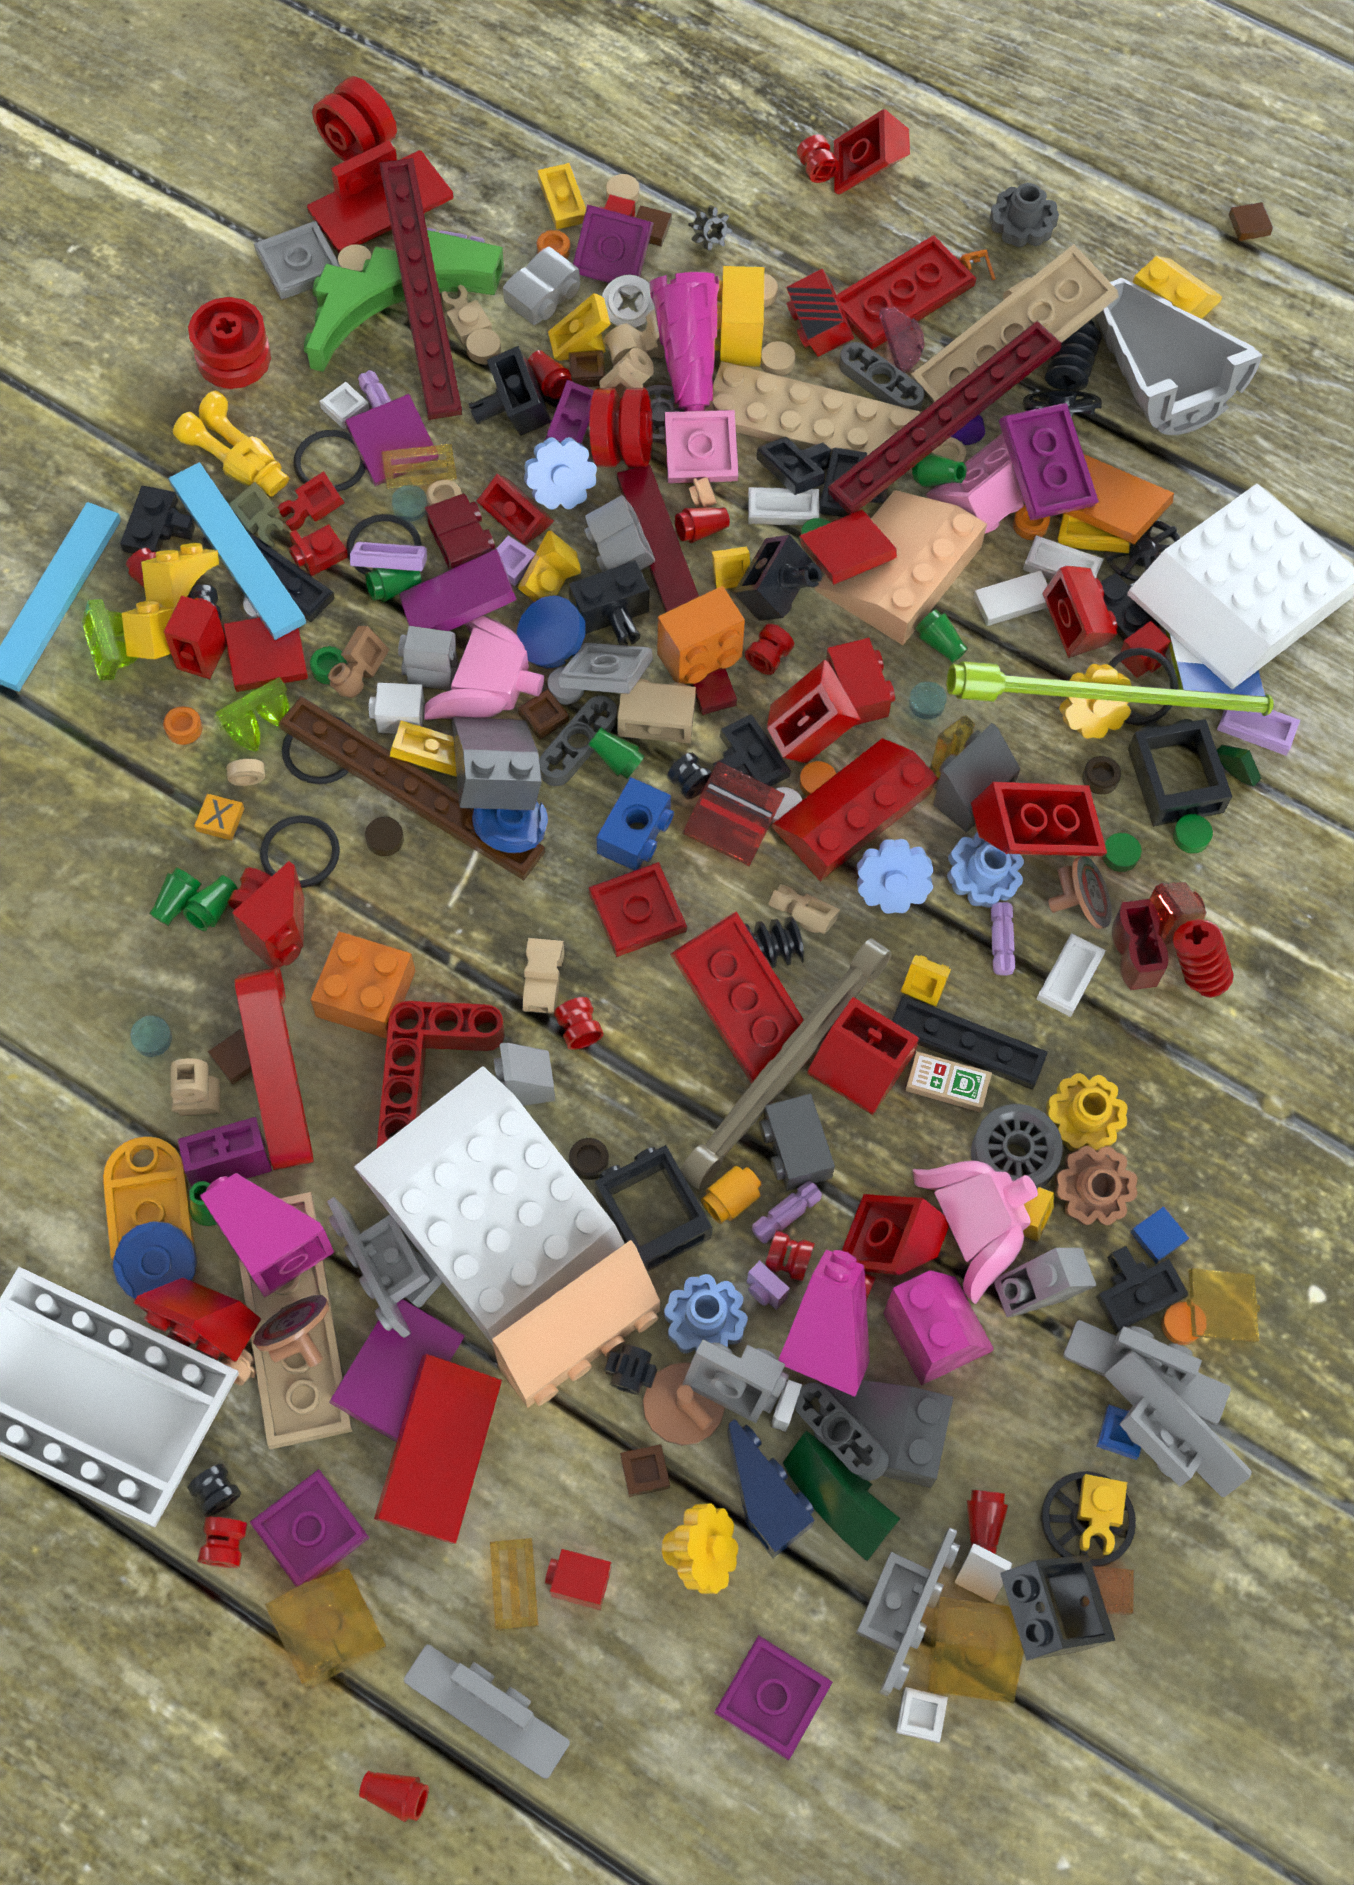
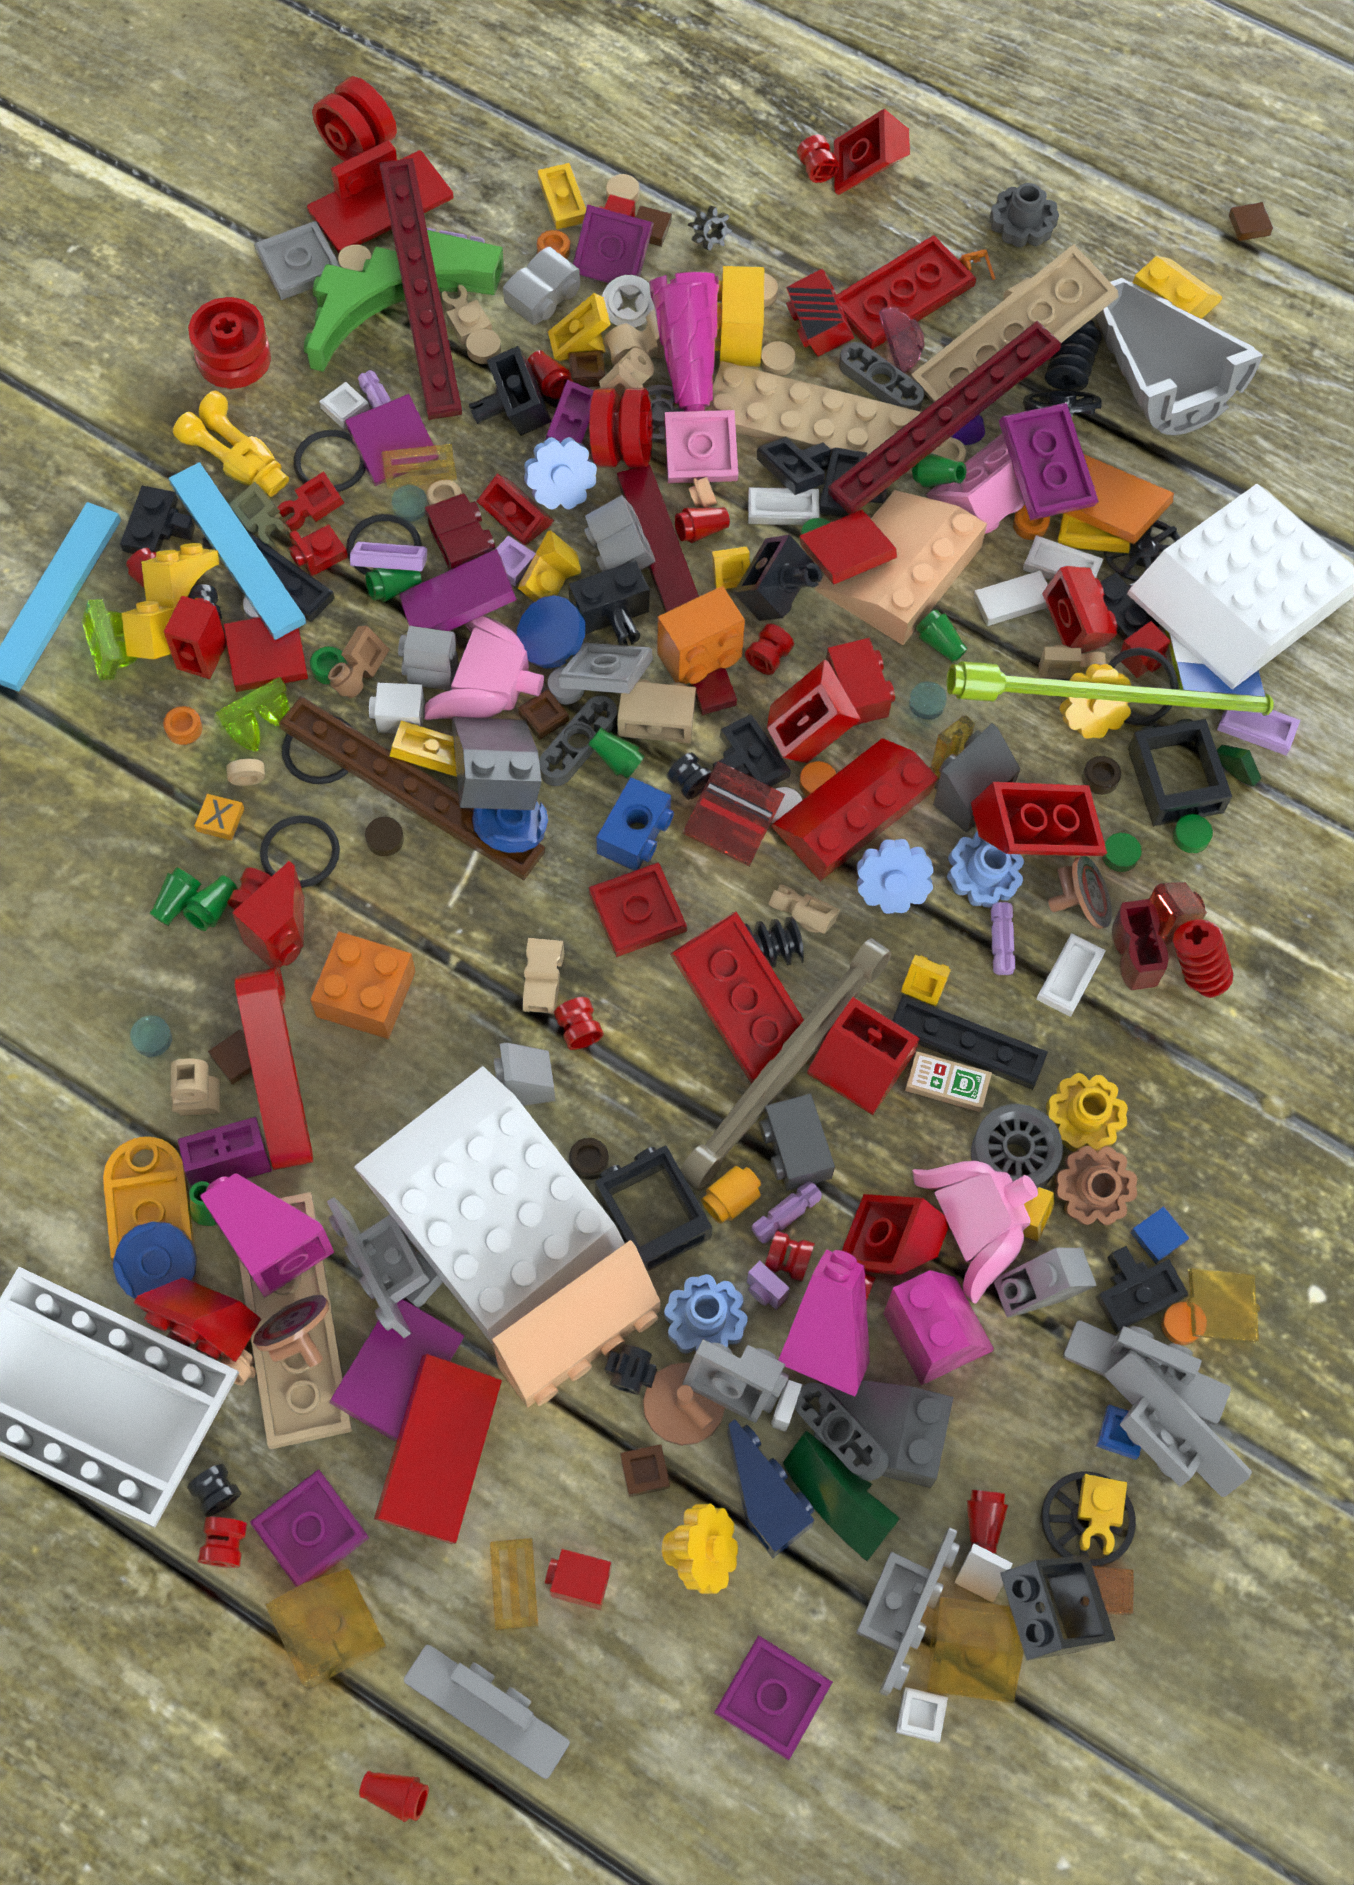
red beam [376,1001,505,1149] -> none
none -> tan plate [1039,645,1106,679]

